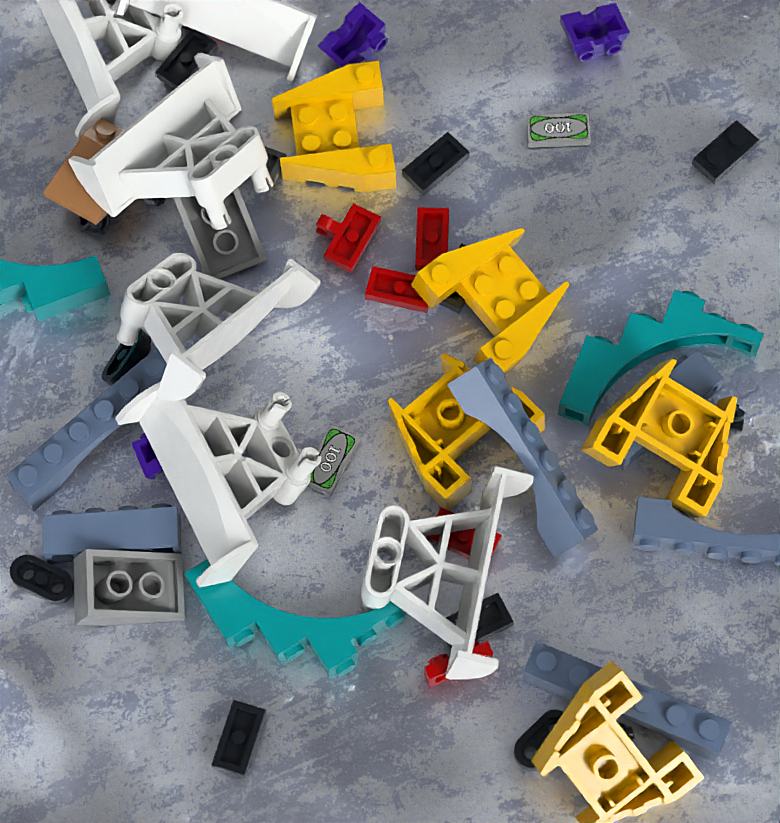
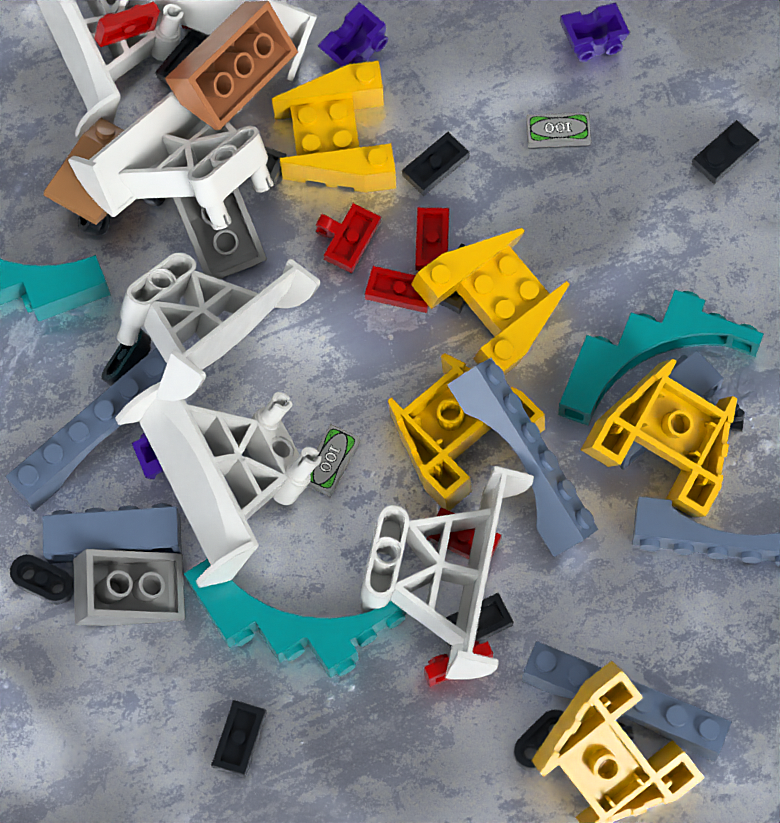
none -> red plate [94,1,160,47]
none -> nougat slope [165,1,298,130]

